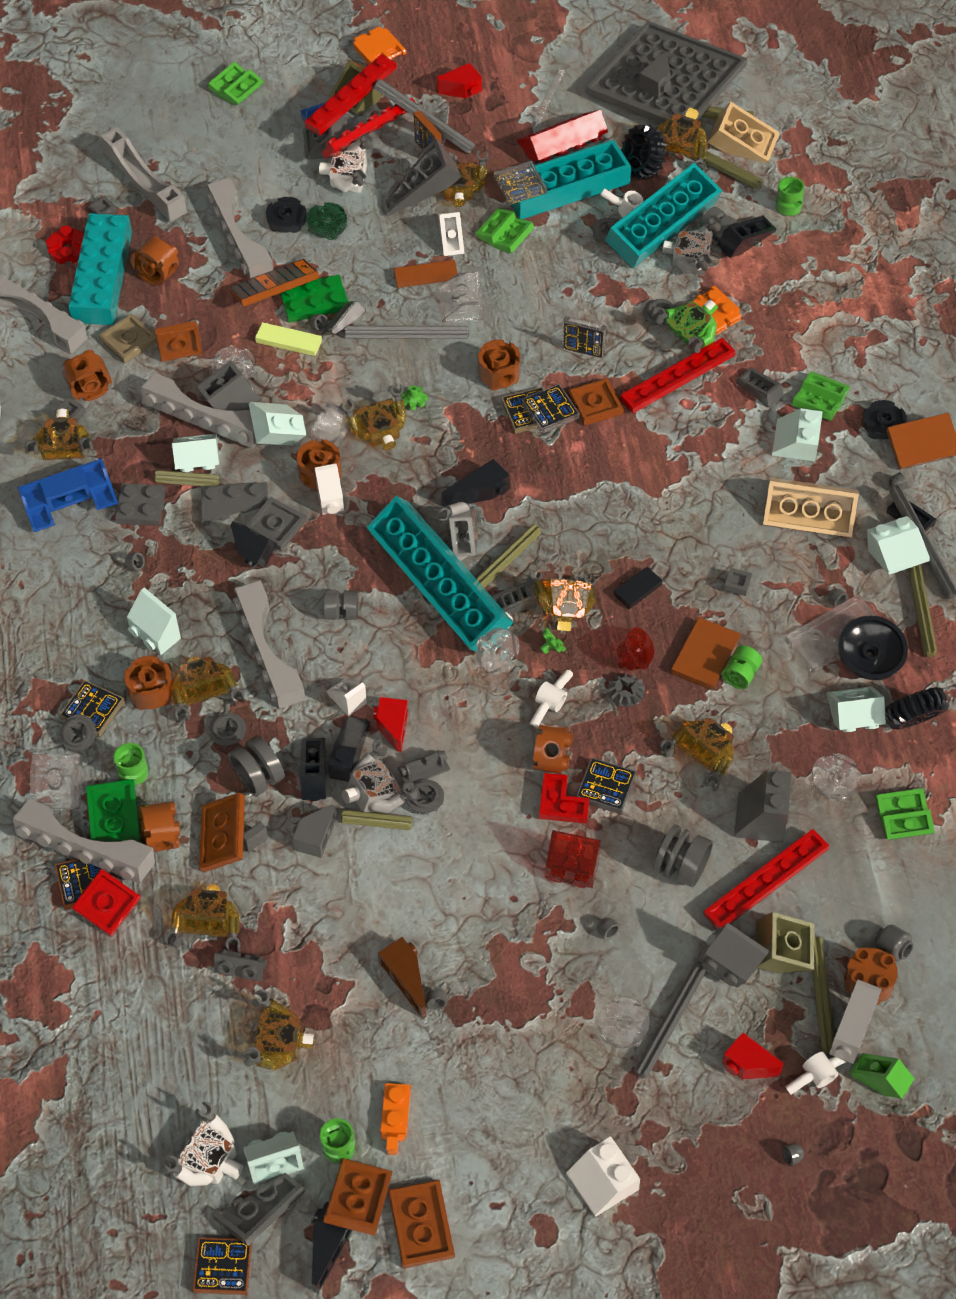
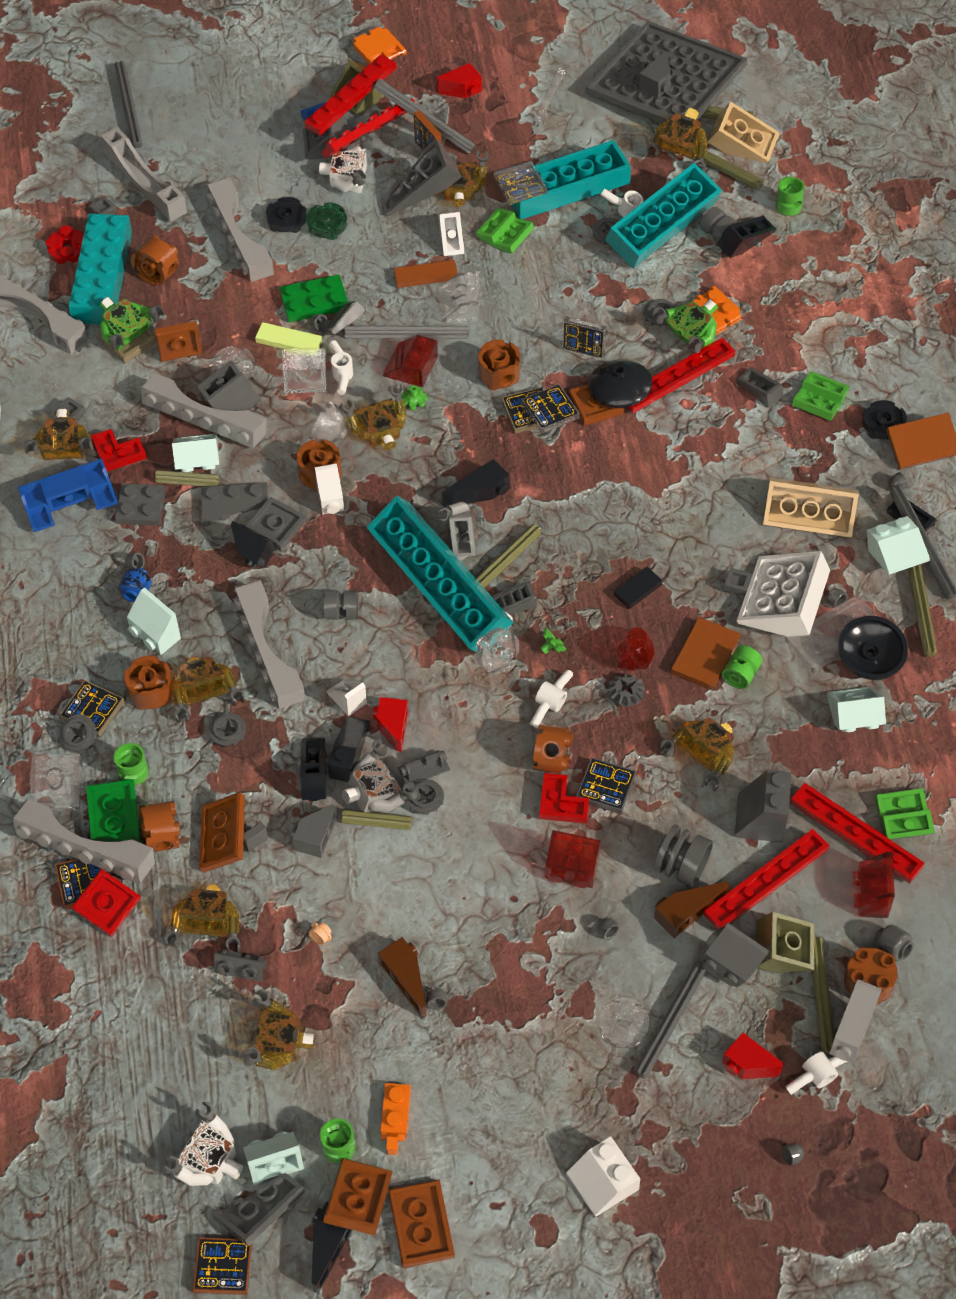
dark orange brick [63,350,112,401] -> none
bright green slope [208,61,264,105] -> none
dark grey wheel [228,735,285,797] -> none
tile [229,259,320,307] -> none
light aqua slope [249,402,306,446] -> none
slope [517,110,608,163] -> none
torso [527,571,596,631] -> none
black gear [620,124,668,180] -> none
torso [663,215,721,276] -> none
light aqua slope [772,409,823,461] -> none
clear plate [811,753,860,801] -> none
bright green slope [850,1053,915,1099] -> none
black gear [885,687,949,730] -> none
none -> red plate [91,429,147,472]
none -> torso [100,297,164,351]
none -> dark grey axle [115,61,143,148]
none -> blue head [119,568,152,602]
none -> clear slope [282,347,327,393]
none -> light nougat plate [308,922,332,945]
none -> white piece [329,340,353,395]
none -> clear red slope [383,335,438,388]
none -> black dish [588,359,652,408]
none -> reddish brown slope [654,881,730,938]
none -> white slope [737,551,830,637]
none -> red plate [790,783,925,884]
none -> clear red slope [853,852,895,918]

